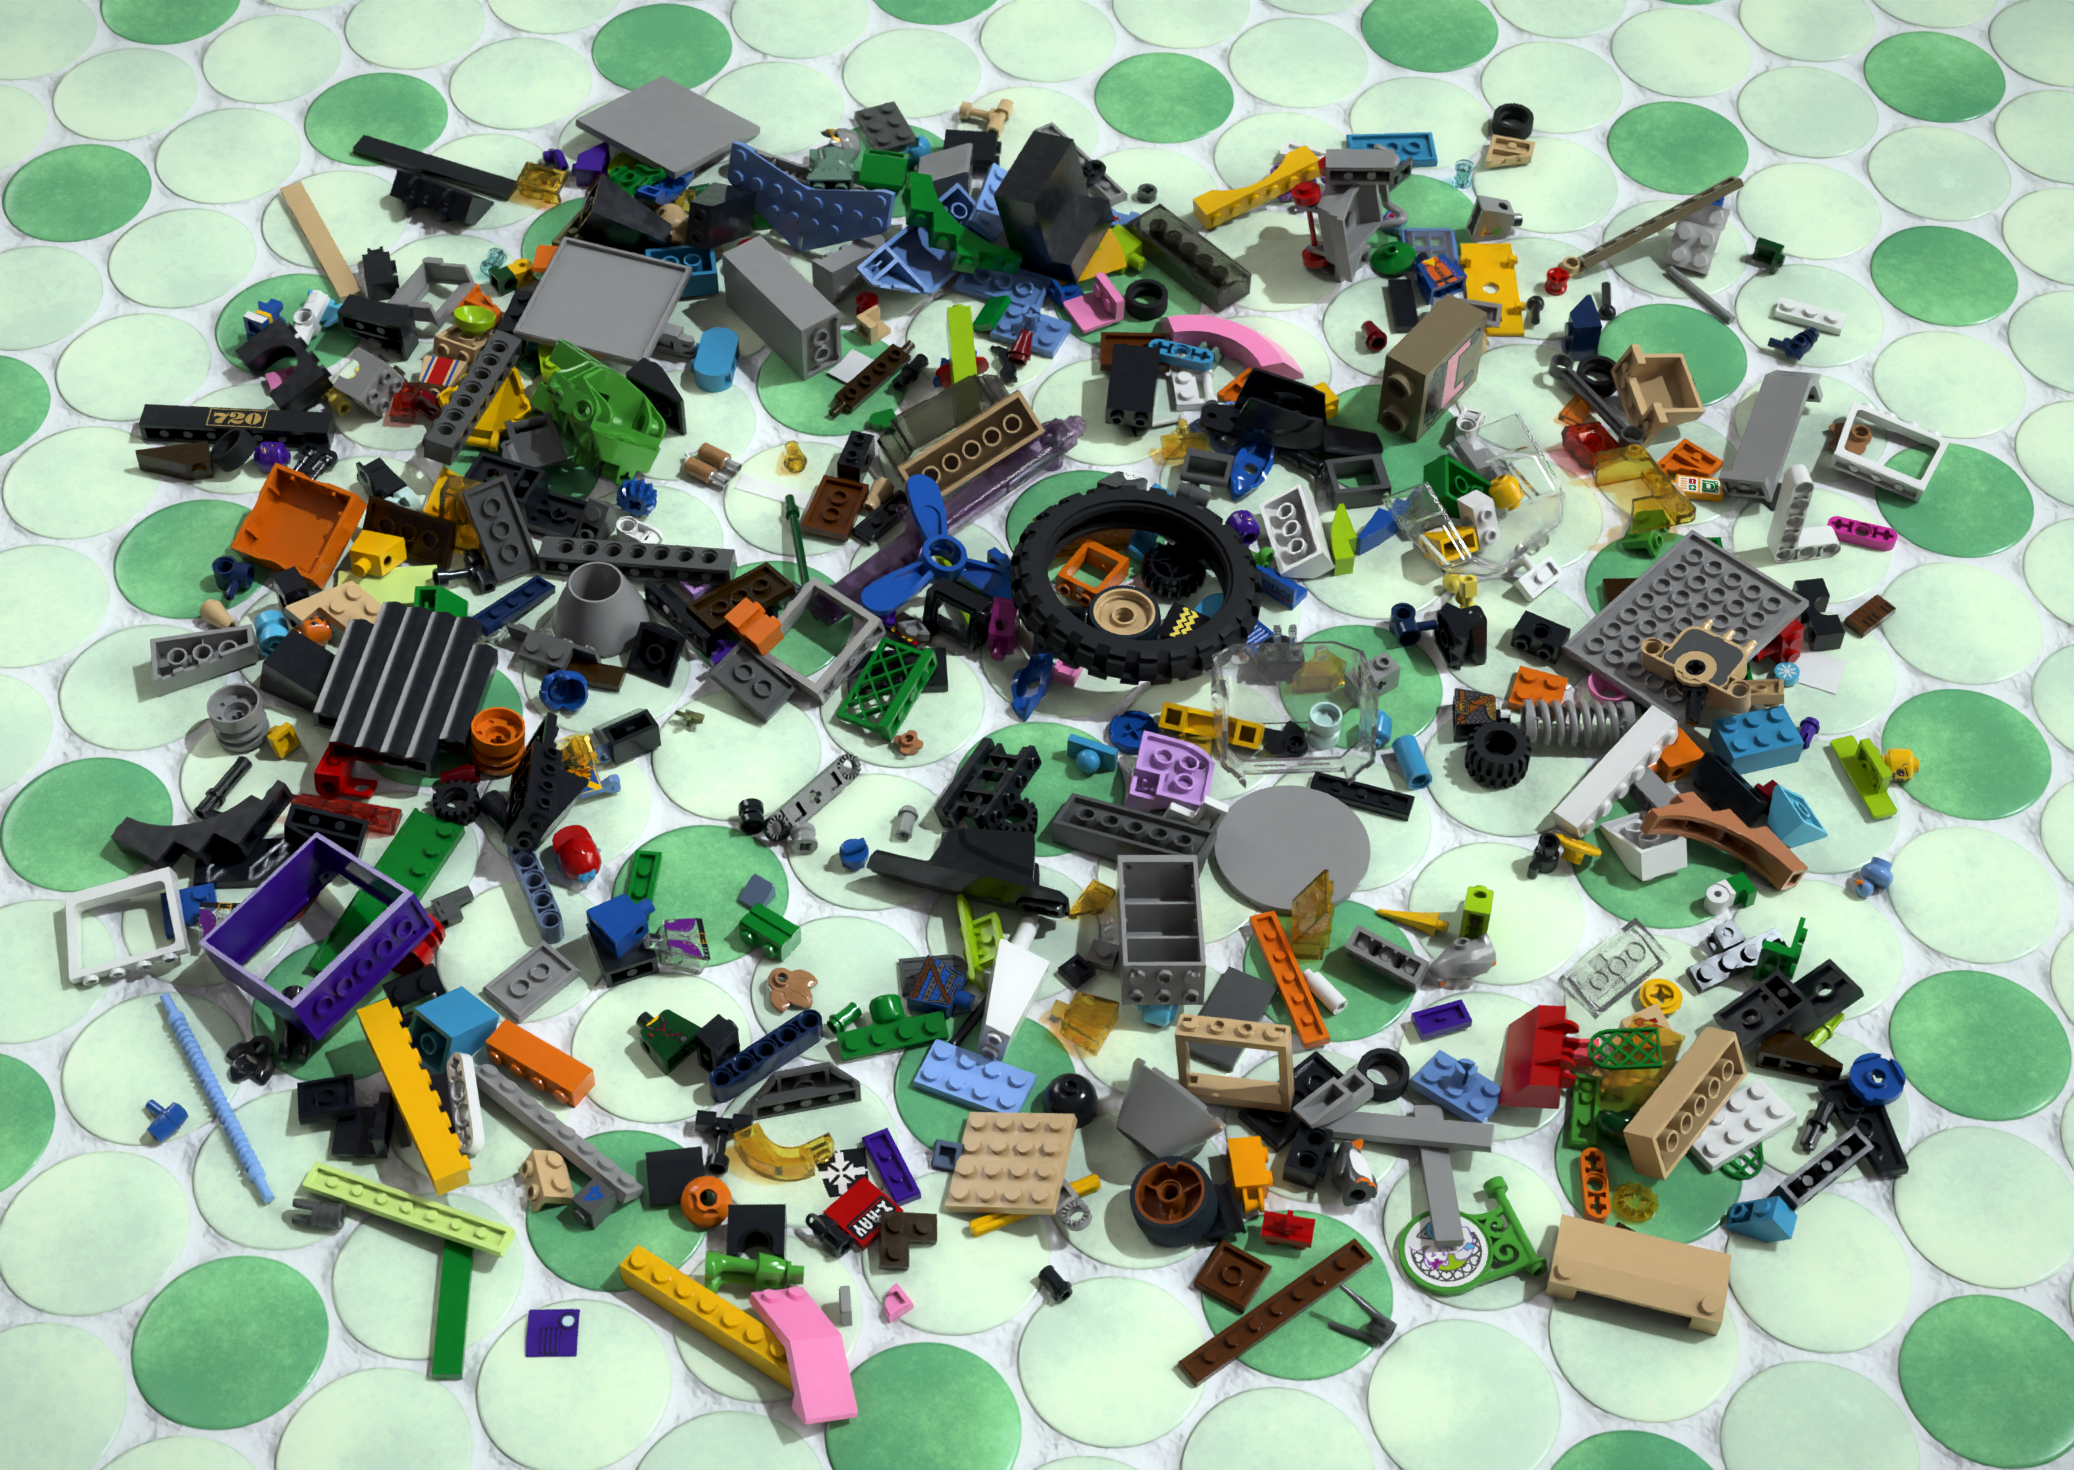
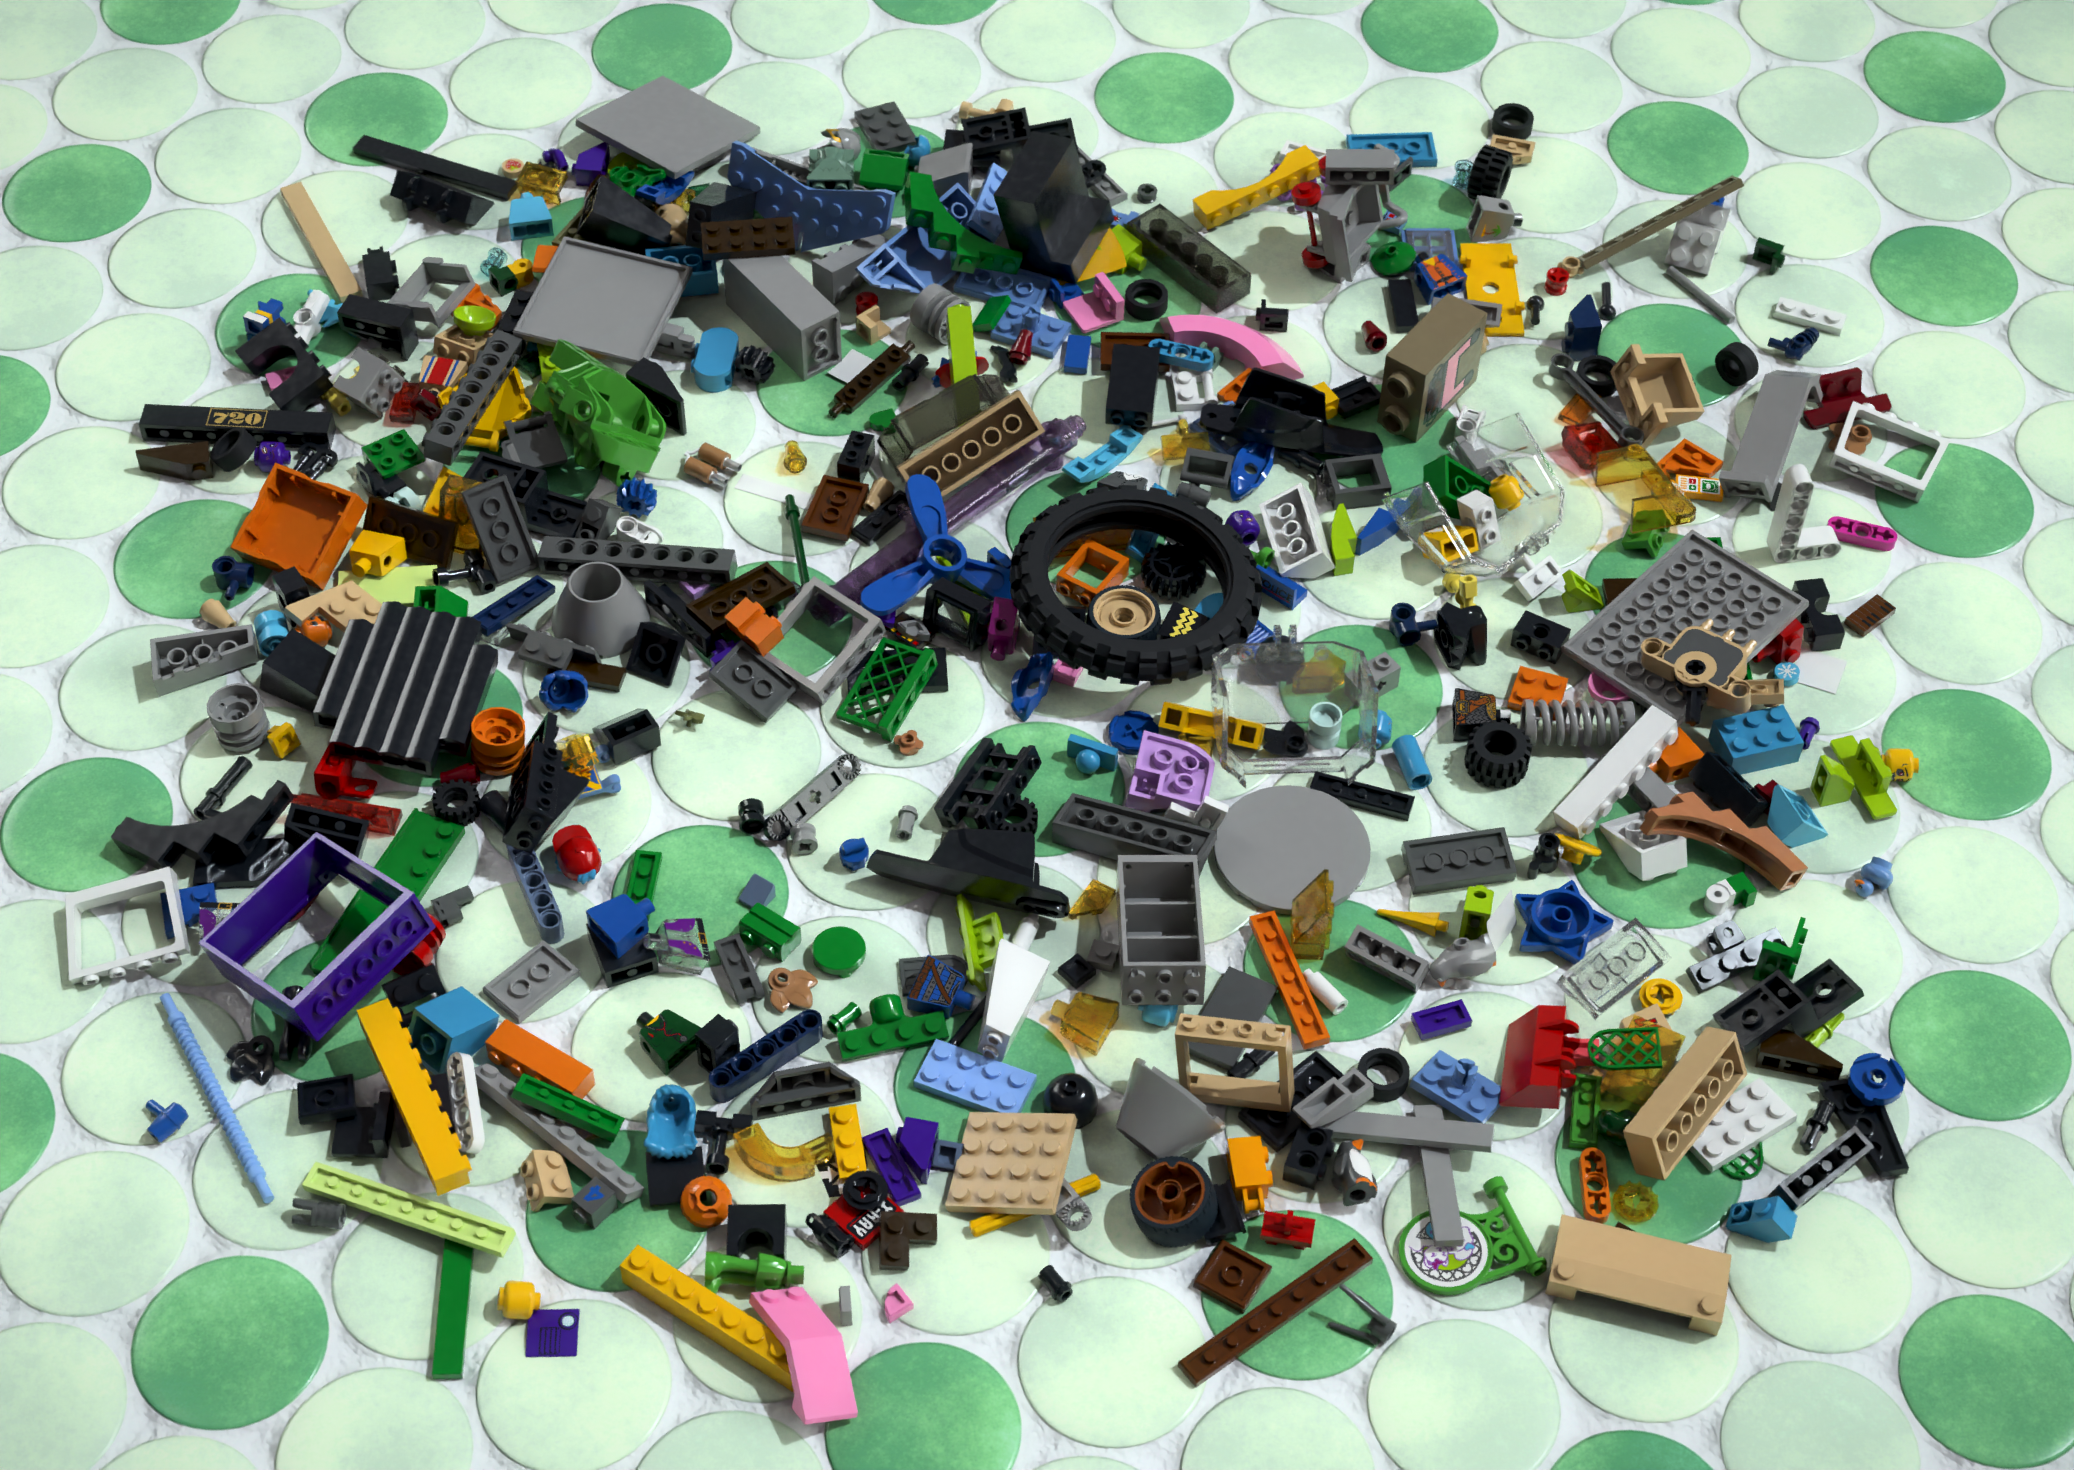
none -> green bracket [361,429,426,479]
none -> yellow head [497,1280,541,1320]
none -> tan tile [502,158,524,179]
none -> medium azure torso [509,192,554,241]
none -> green plate [511,1073,625,1142]
none -> dark azure piece [644,1084,698,1159]
none -> dark brown plate [701,217,796,261]
none -> dark grey plate [714,933,765,1005]
none -> black gear [734,345,775,384]
none -> green tile [812,926,866,978]
none -> yellow plate [829,1104,867,1184]
none -> black gear [843,1170,888,1212]
none -> dark purple slope [896,1117,939,1184]
none -> light grey wheel [910,283,970,344]
none -> black bracket [961,107,1079,162]
none -> medium azure slope [1062,425,1143,483]
none -> blue tile [1064,334,1091,374]
none -> black axle [1227,1049,1276,1078]
none -> black bracket [1256,299,1289,332]
none -> black plate [1331,375,1381,419]
none -> dark grey gear [1401,827,1517,895]
none -> black tyre [1467,145,1513,200]
none -> white sticker [1486,890,1517,952]
none -> blue plate [1514,880,1614,968]
none -> lime slope [1561,569,1604,613]
none -> black tyre [1715,342,1759,386]
none -> dark red plate [1803,367,1892,429]
none -> lime slope [1810,755,1854,807]

